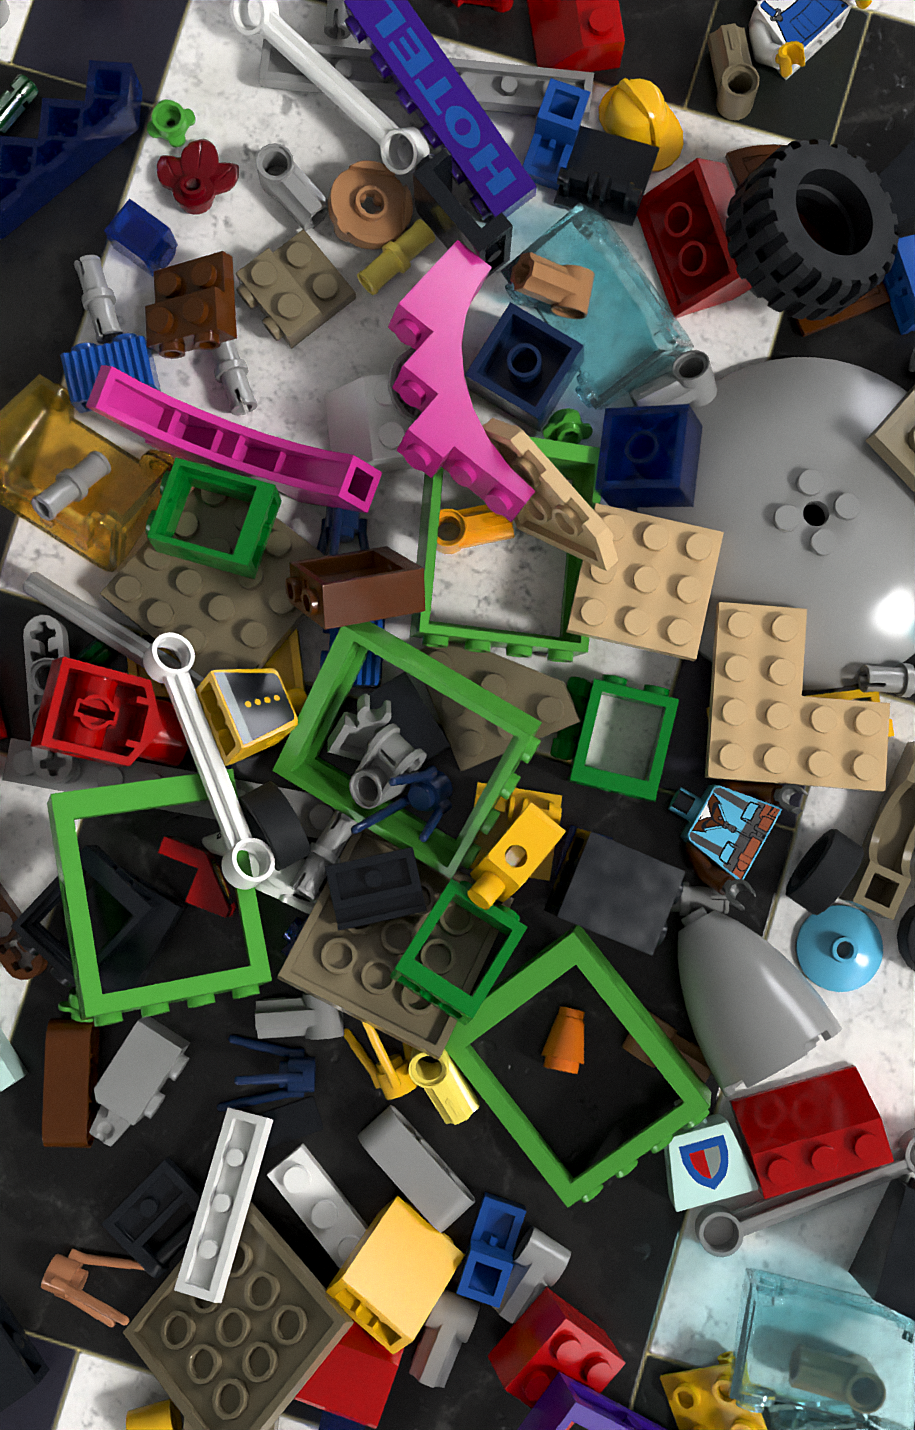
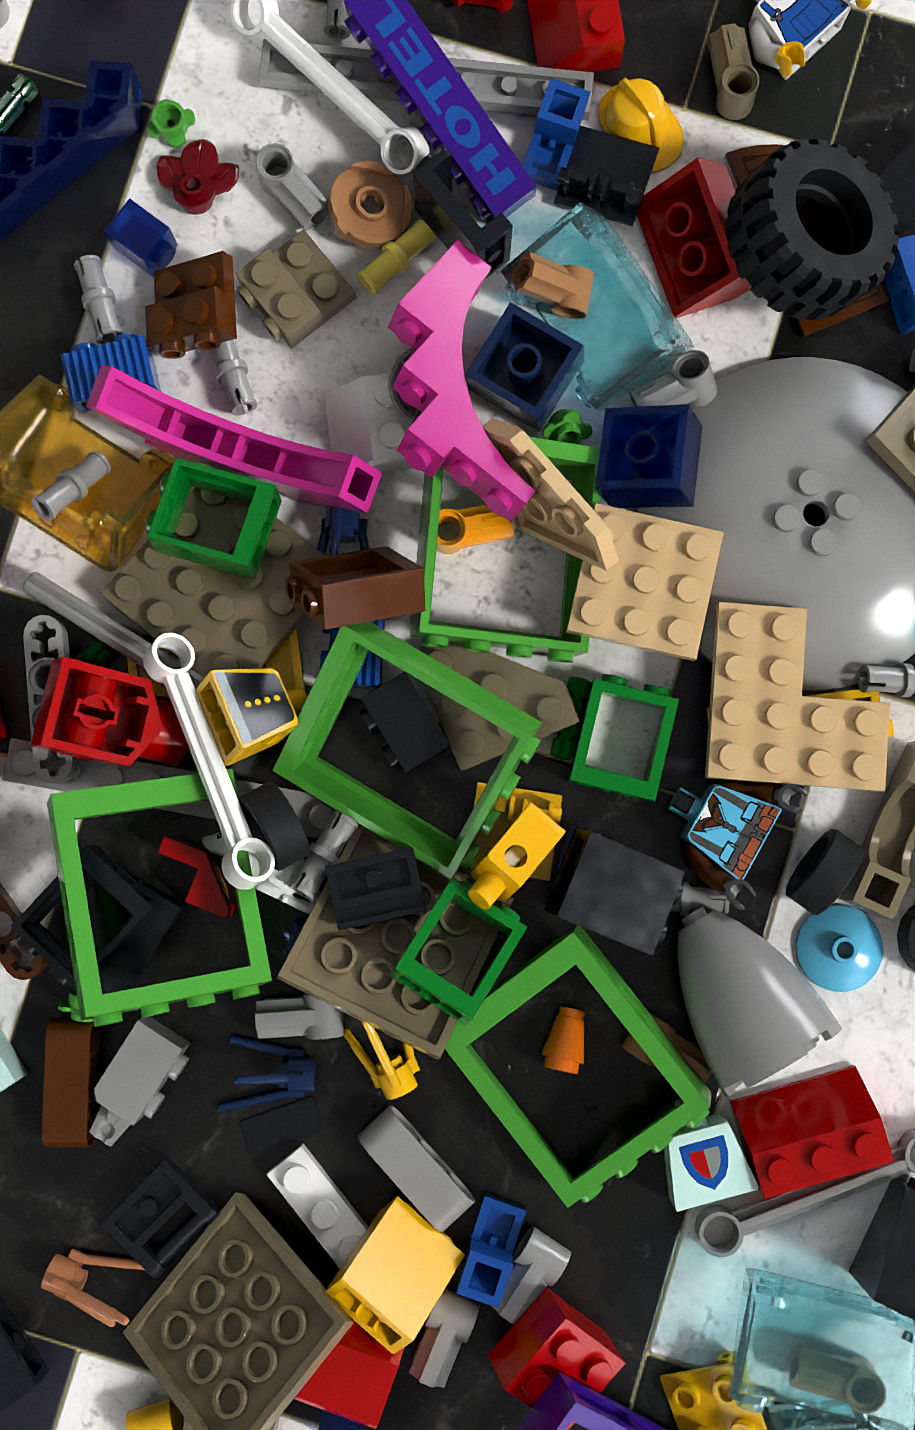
white plate [174,1108,273,1303] -> none
light grey plate [328,694,391,761] -> none
light grey piece [349,723,426,809] -> none
dark blue plant [351,765,453,842] -> none
light yellow piece [409,1047,479,1125] -> none

